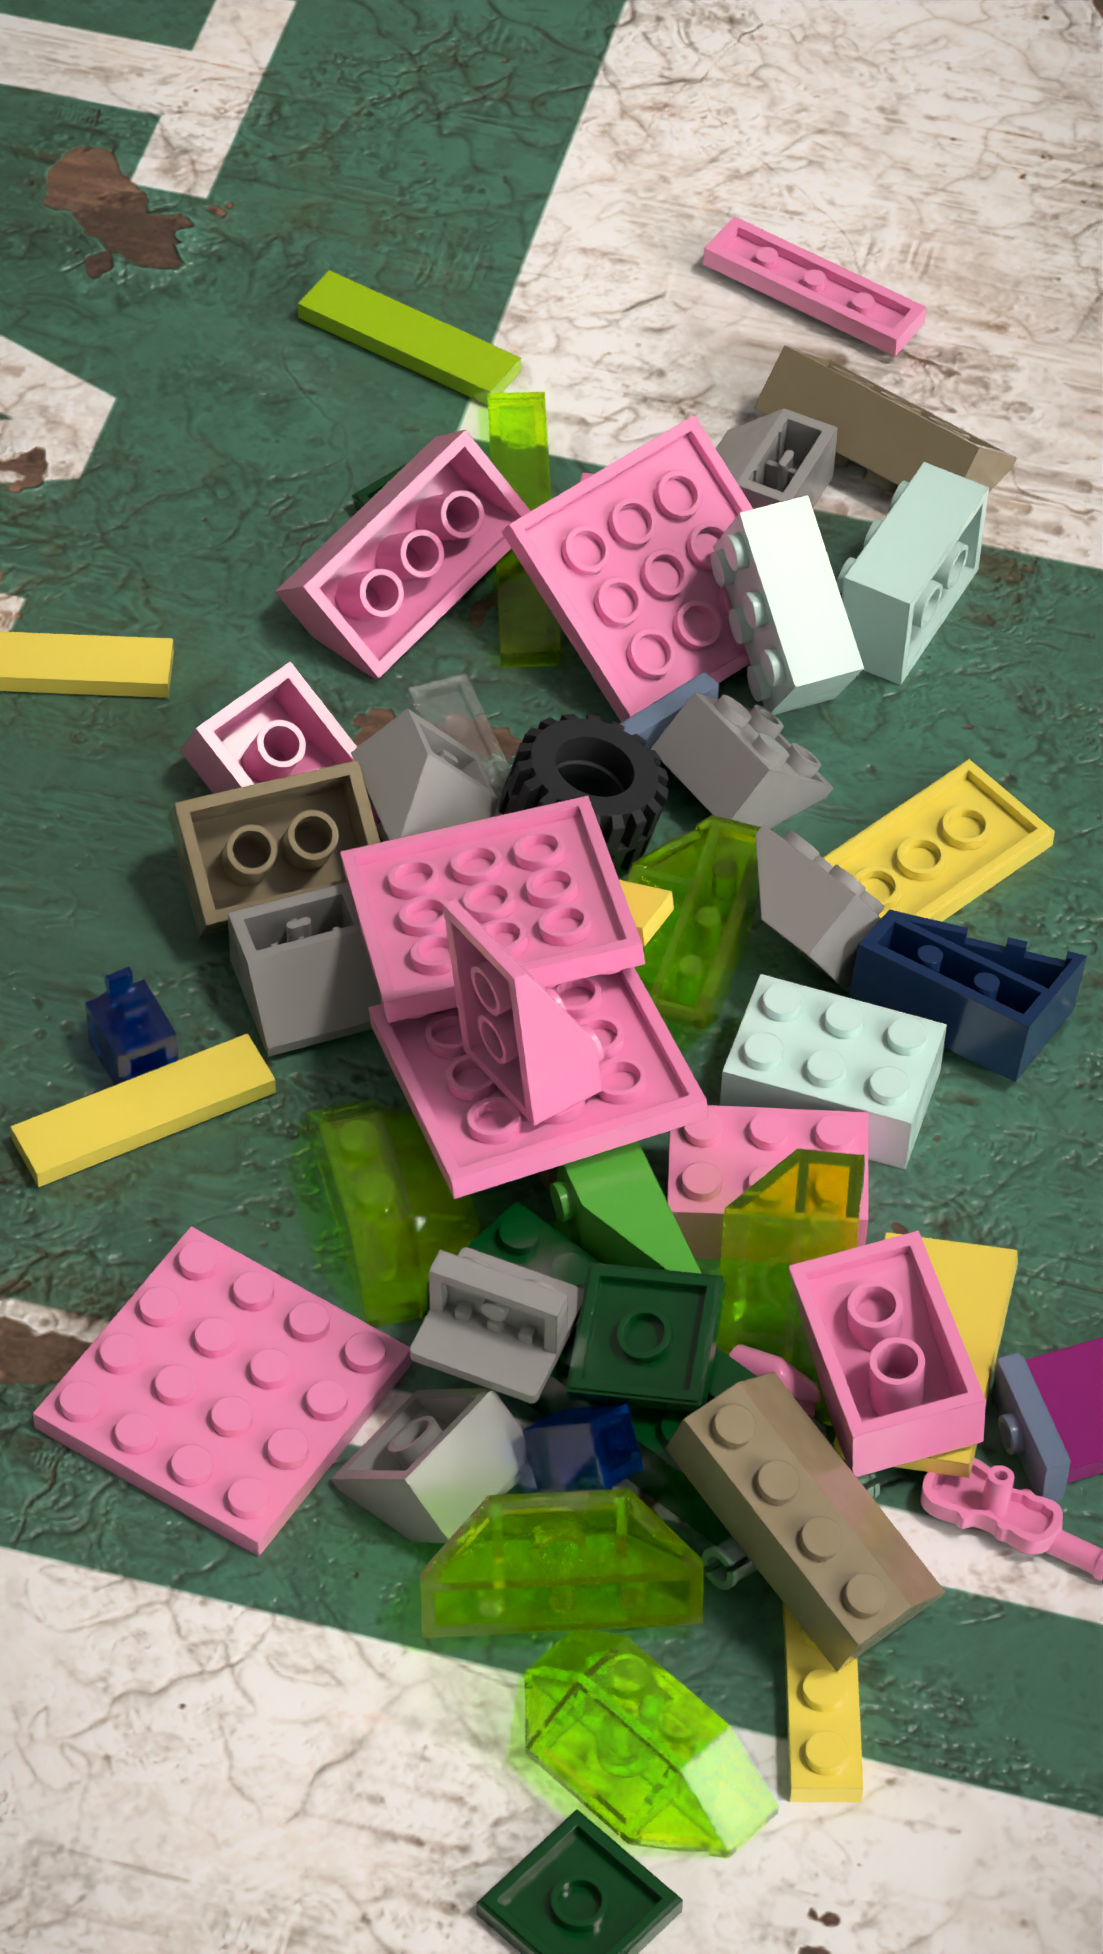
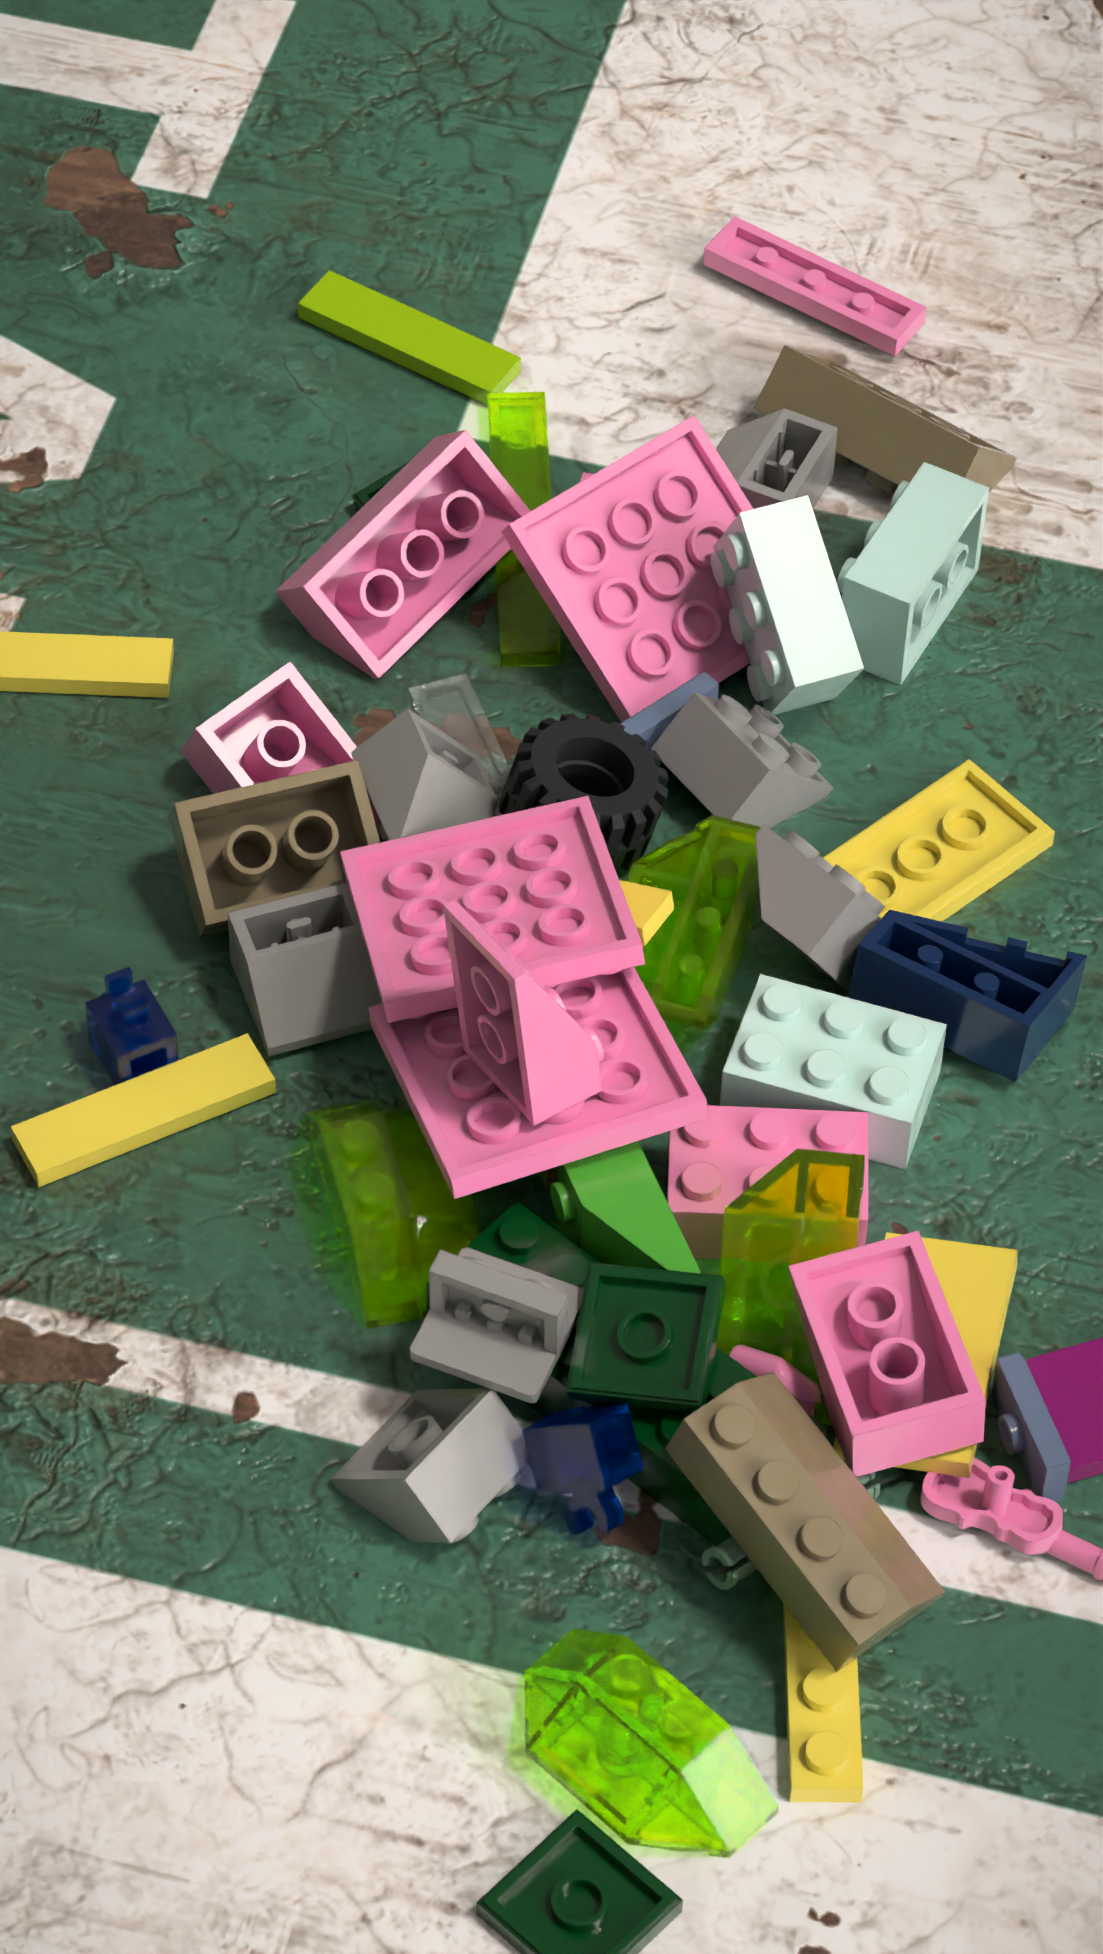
bright pink plate [33,1226,412,1557] -> none
clear neon green wedge [420,1489,704,1638] -> none

